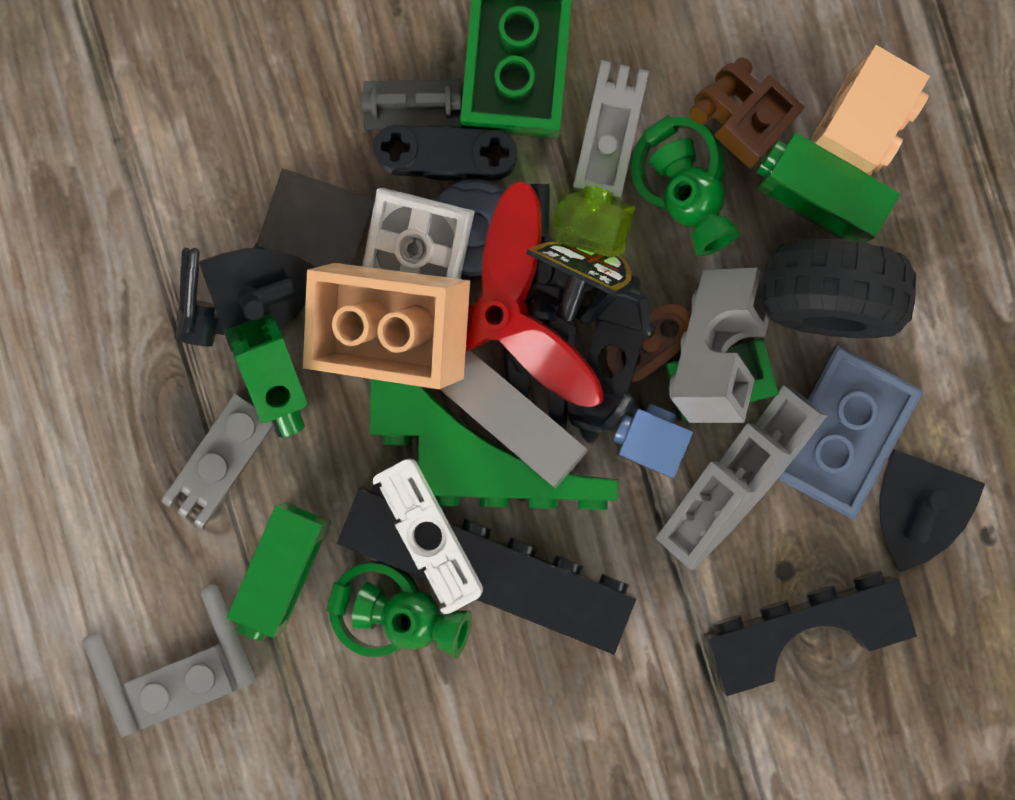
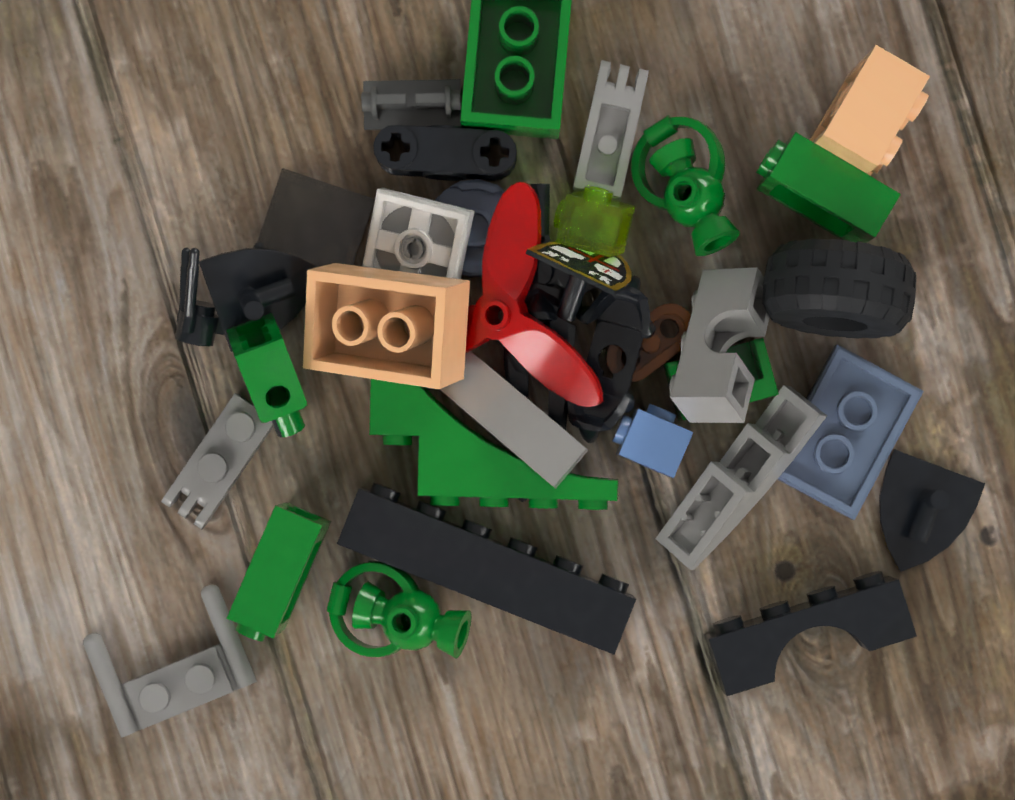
white piece [373,458,483,614] -> none
reddish brown plate [689,57,805,169] -> none

